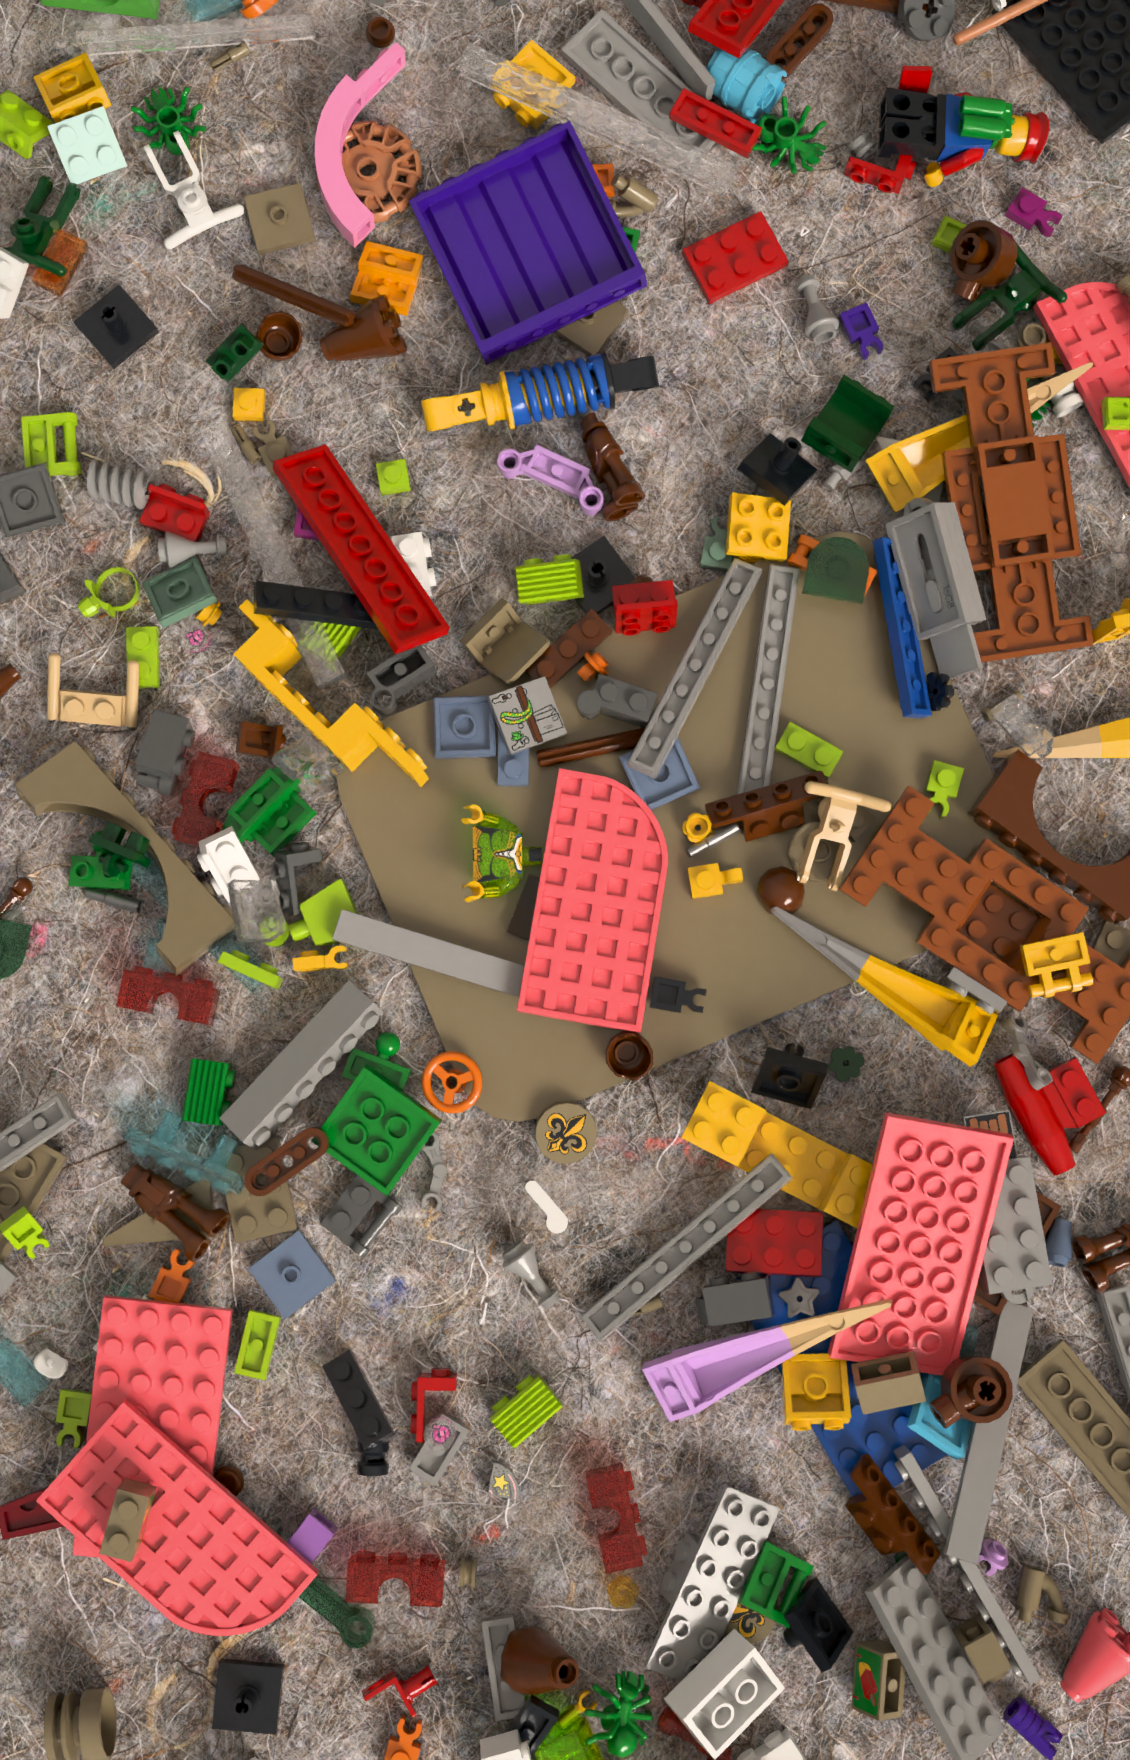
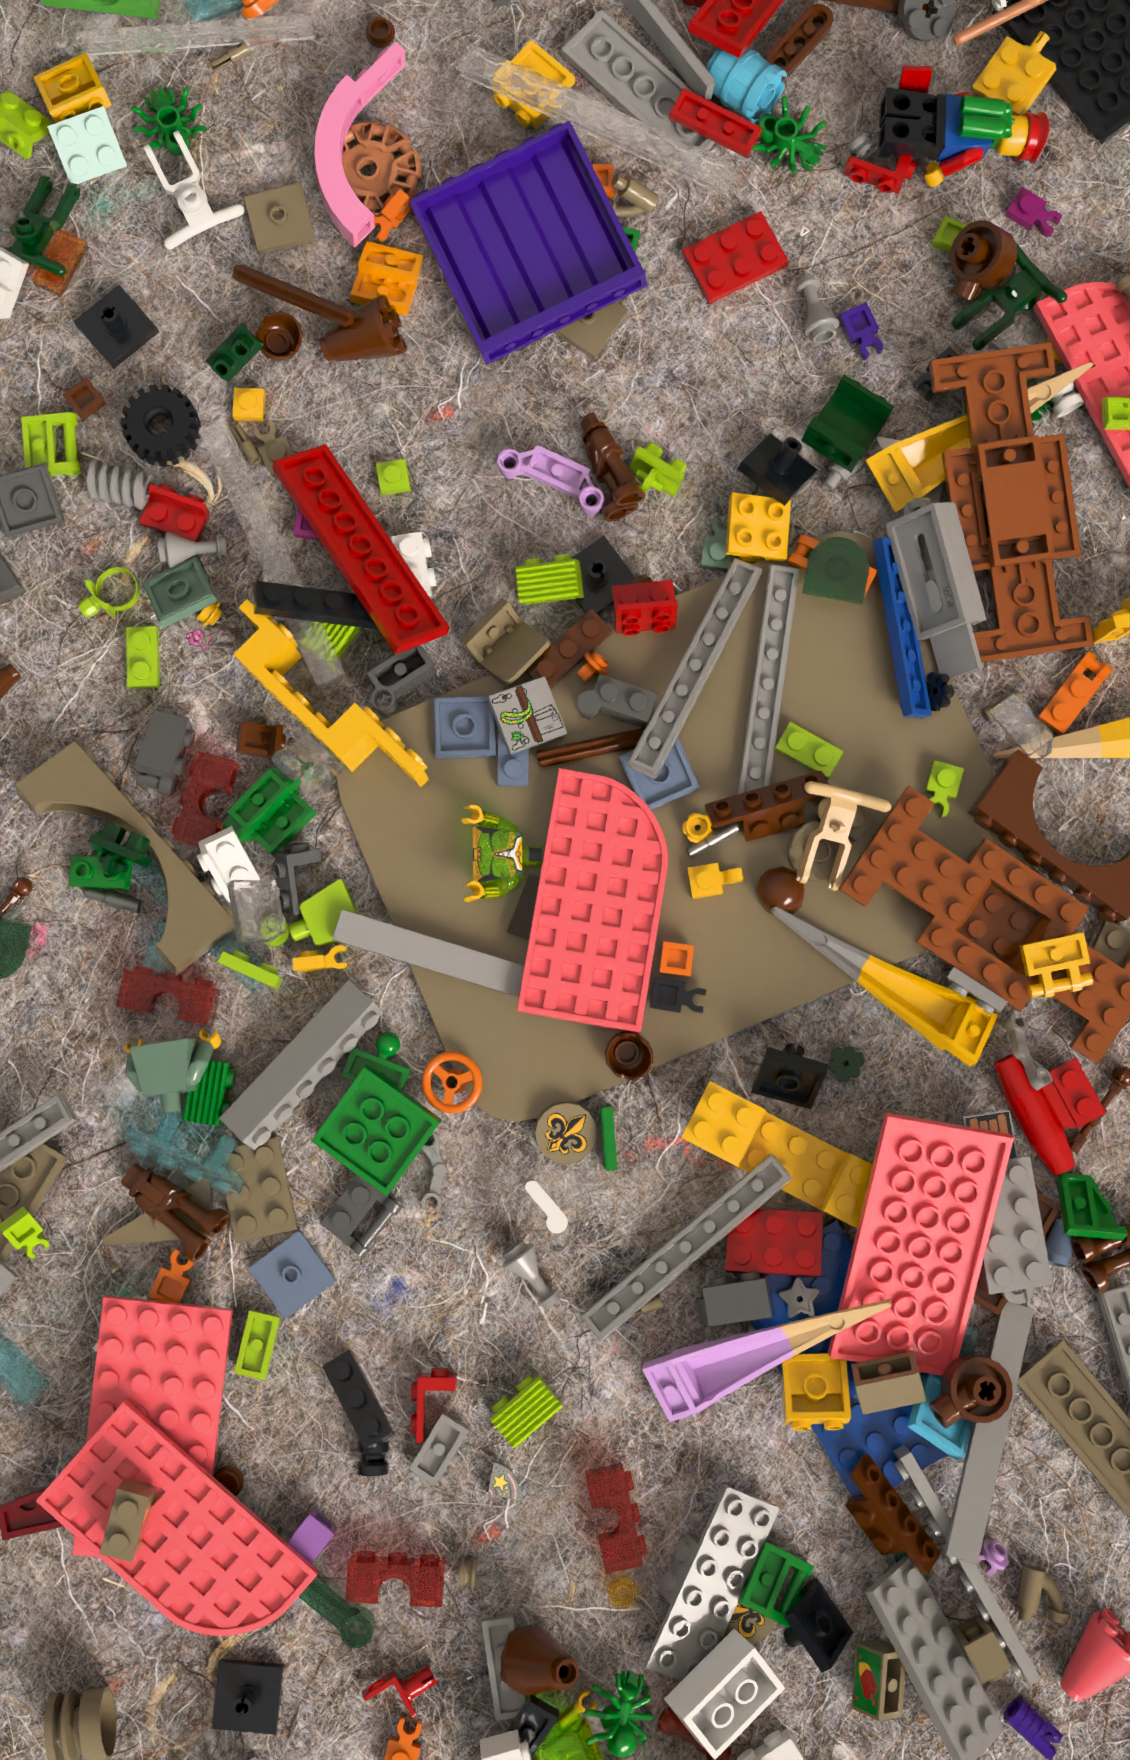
white piece [33,1348,68,1379] -> none
tan plate [47,653,139,727] -> none
lime plate [55,1388,92,1448] -> none
reddish brown plate [244,1127,329,1196] -> none
piece [421,351,659,432] -> none
clear tile [424,1417,456,1451] -> none
dark tan plate [1017,323,1051,383] -> none
none -> reddish brown plate [62,377,107,421]
none -> black tyre [121,384,201,467]
none -> sand green torso [124,1029,221,1114]
none -> orange plate [374,189,412,242]
none -> green tile [600,1107,617,1171]
none -> lime hips [629,442,687,498]
none -> orange plate [659,941,694,977]
none -> yellow plate [972,31,1057,116]
none -> orange plate [1037,650,1113,735]
none -> green wing [1056,1173,1128,1240]

